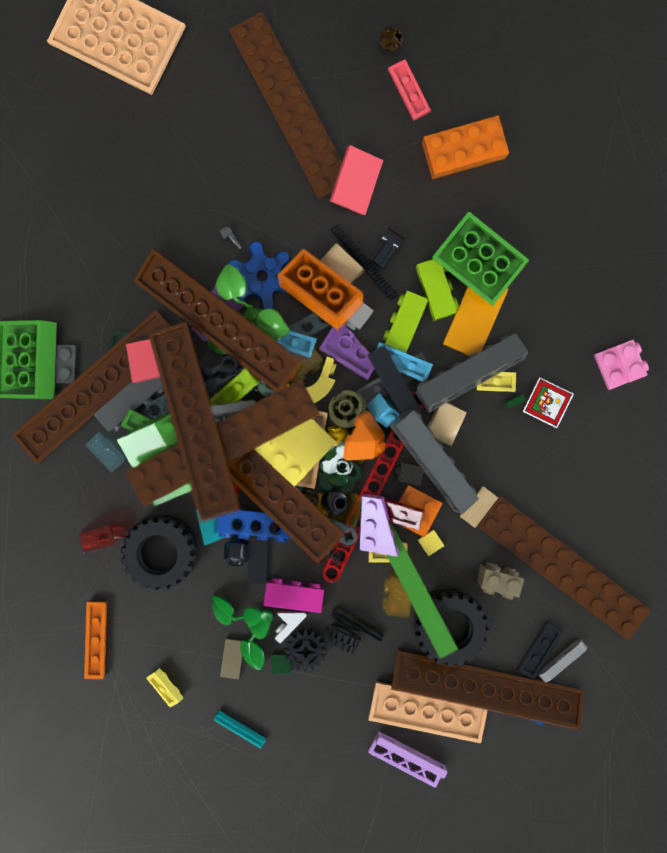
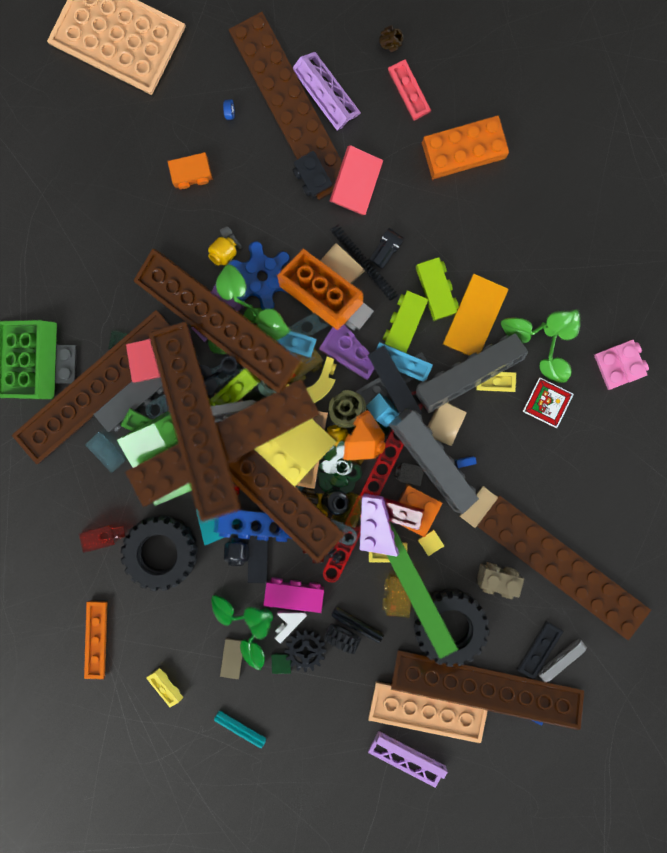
bright green slope [432,212,529,306] -> none
dark green tile [503,394,526,409] -> none
none -> orange brick [168,153,213,189]
none -> yellow head [208,237,237,266]
none -> blue tile [223,99,235,120]
none -> black bracket [292,151,333,199]
none -> lavender fence [293,52,361,130]
none -> blue tile [454,456,477,468]
none -> bright green plant [501,310,580,383]

